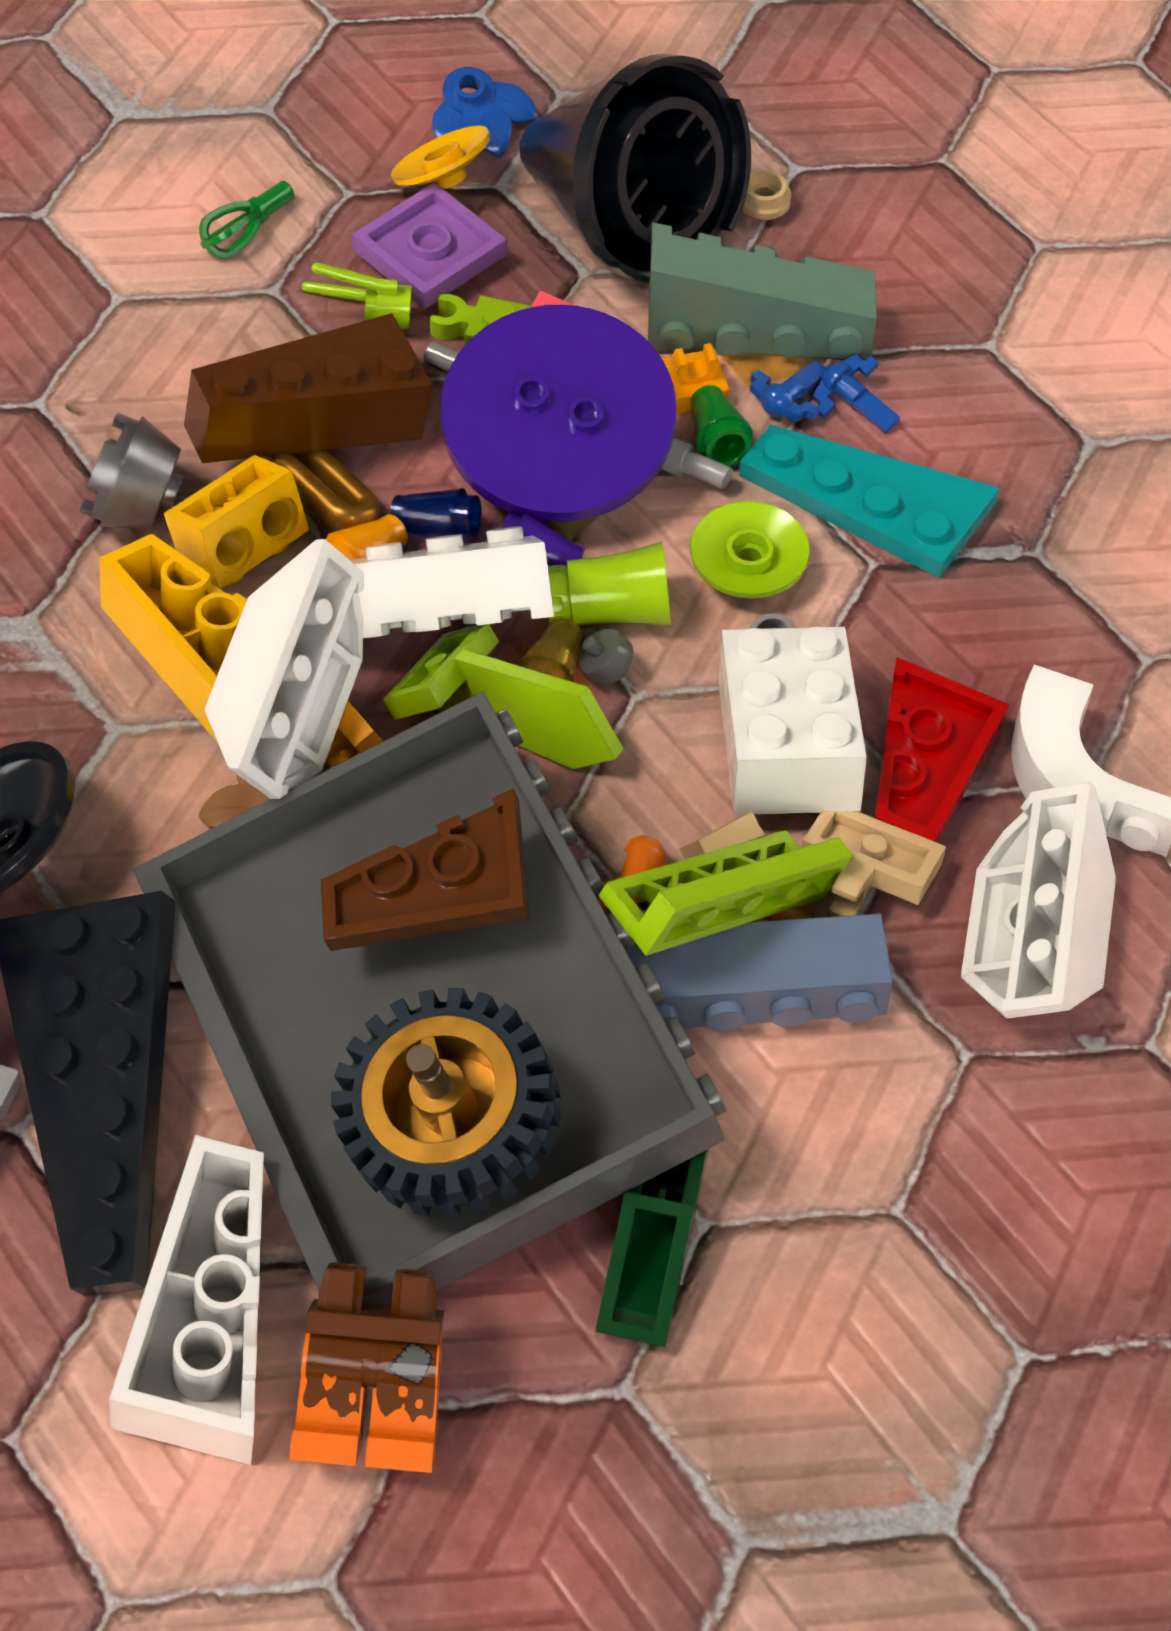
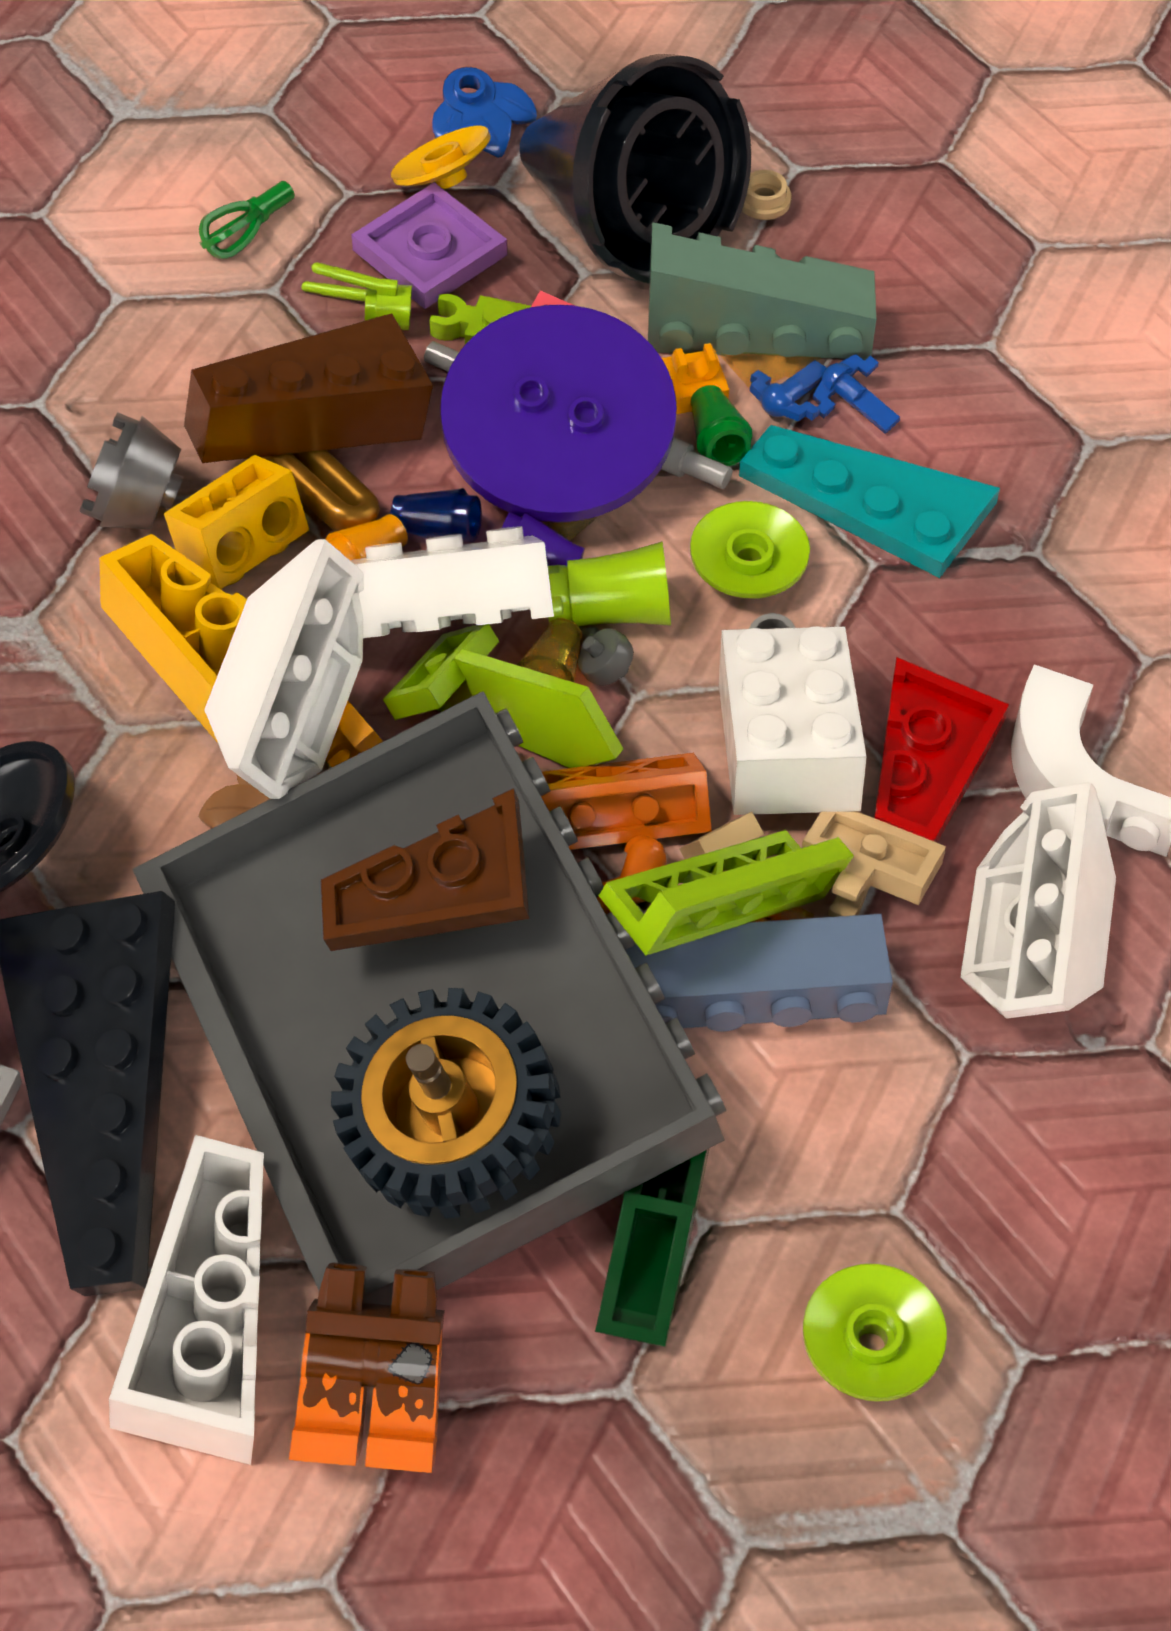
none -> orange fence [541,752,712,850]
none -> lime dish [803,1264,947,1401]

